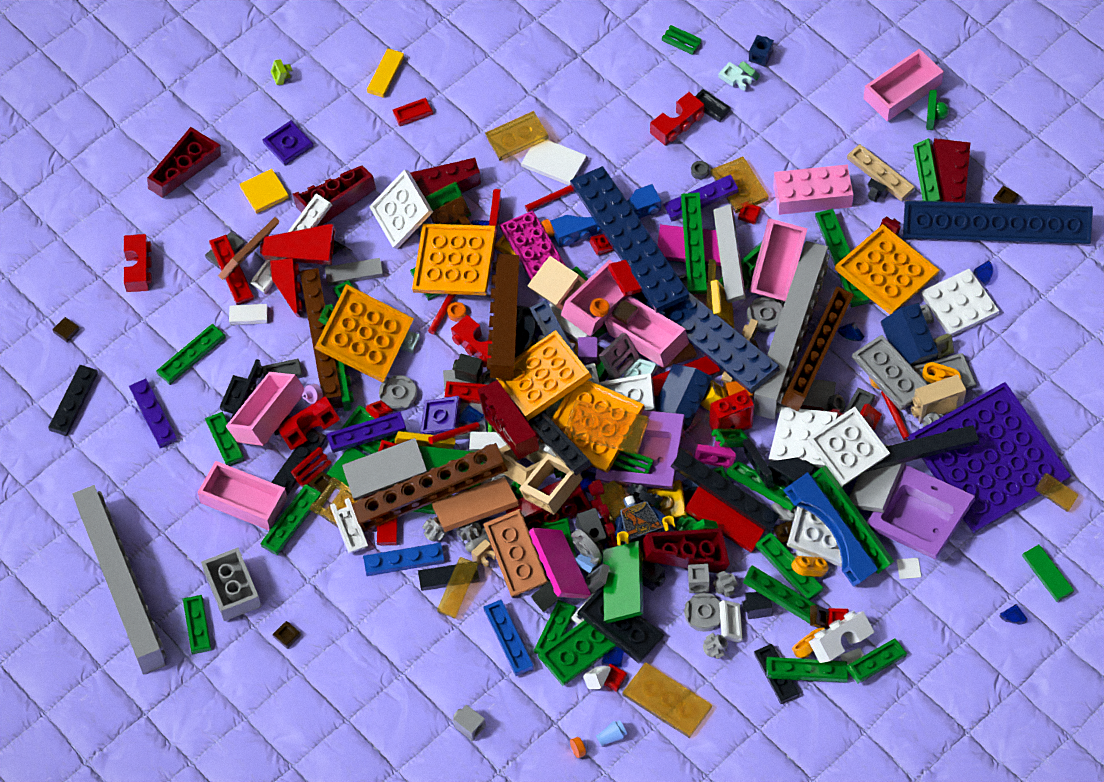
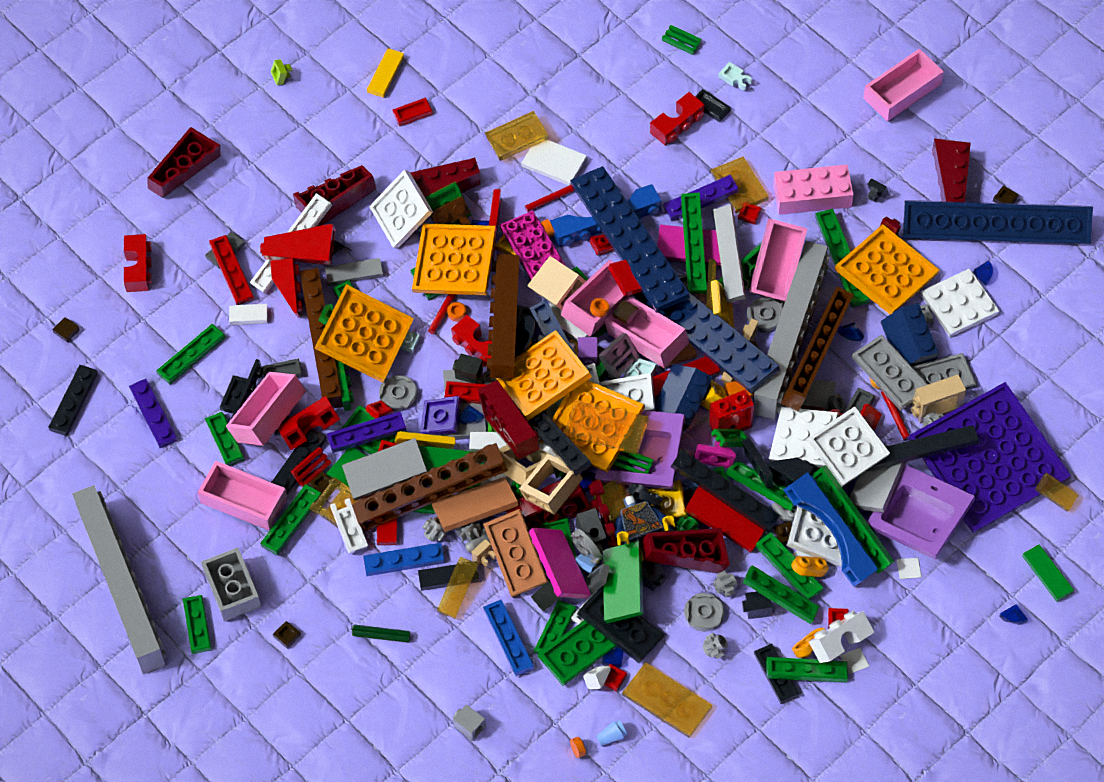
nougat tile [218,217,279,280] -> none
yellow tile [239,169,289,214] -> none
dark purple tile [262,120,313,166] -> none
lavender tile [302,383,323,404] -> none
red bar [428,422,480,444] -> none
light grey brick [688,564,709,593] -> none
green tile [689,519,718,530] -> none
dark grey tile [691,161,709,180] -> none
white tile [719,600,743,643] -> none
tile [738,61,760,81] -> none
dark blue brick [748,35,774,67] -> none
dark brown tile [810,605,828,629] -> none
green tile [846,638,907,684] -> none
tan plate [847,144,915,202] -> none
green plate [913,138,943,201] -> none
light orange plate [922,362,961,383] -> none
green tile [926,90,950,130] -> none
olive tile [933,333,954,359] -> none
none -> dark green axle [351,624,411,642]

